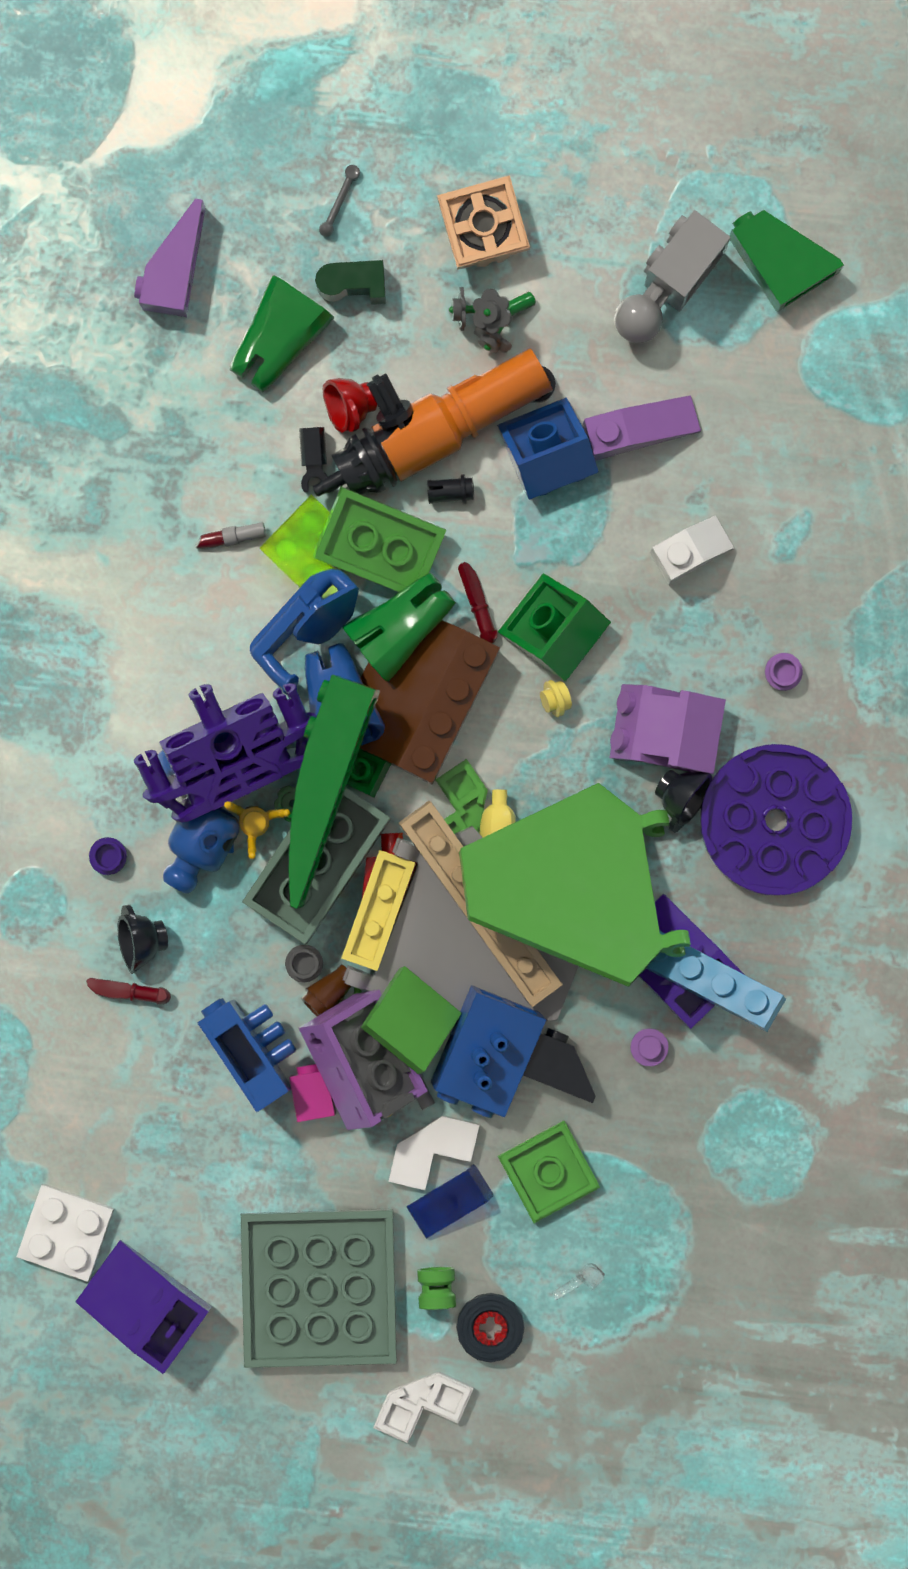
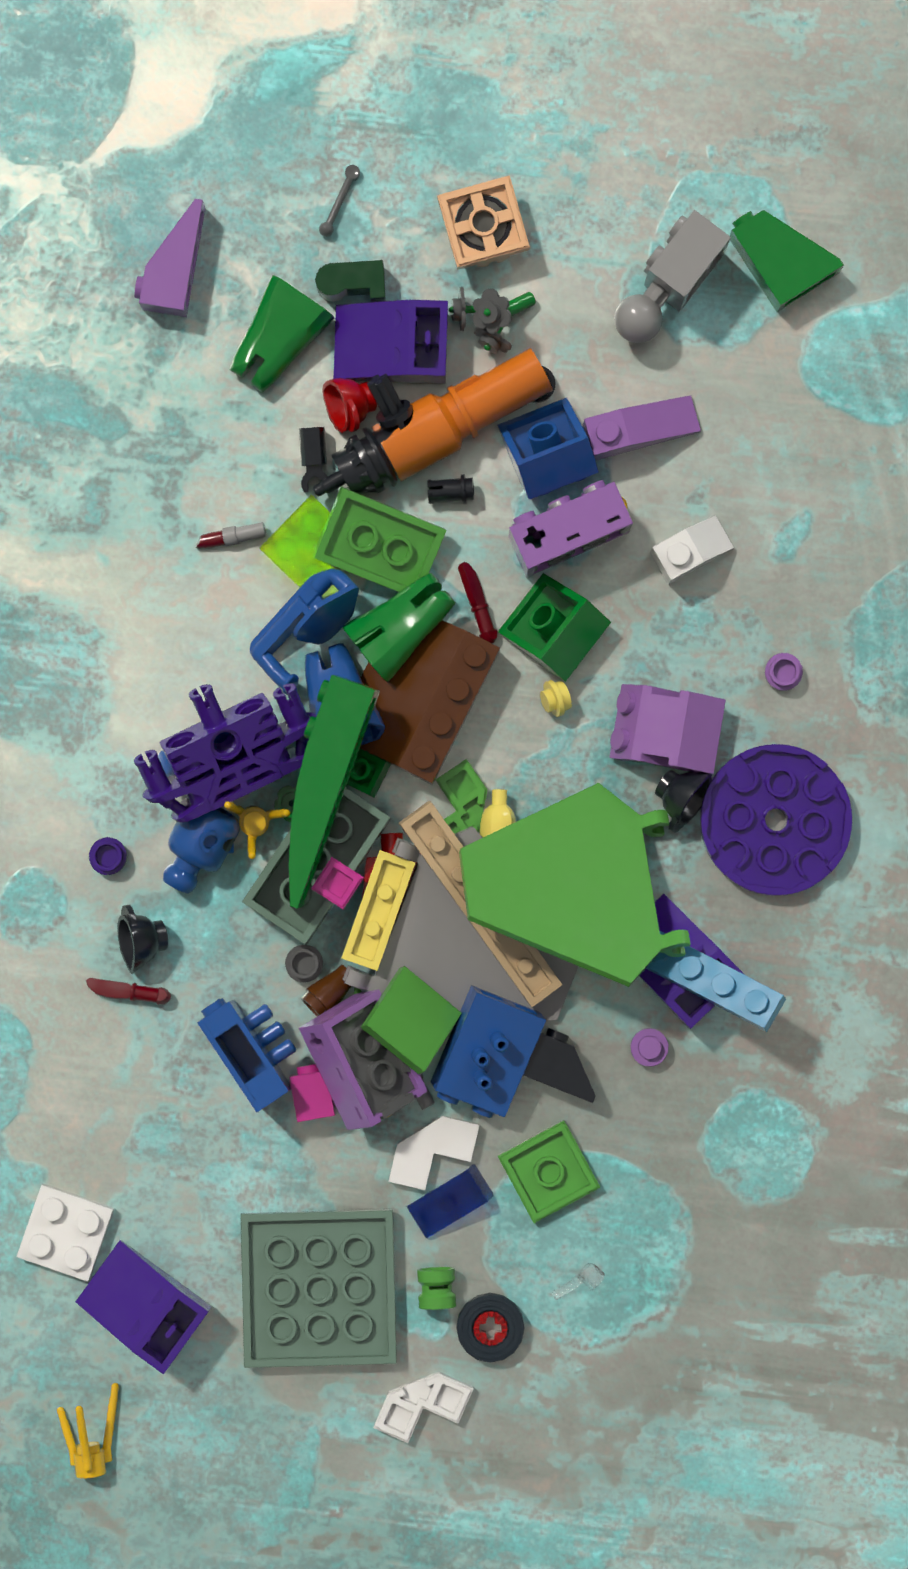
none -> yellow plant [57,1383,119,1478]
none -> dark pink tile [311,857,364,910]
none -> dark purple slope [333,299,448,384]
none -> medium lavender piece [508,480,633,578]

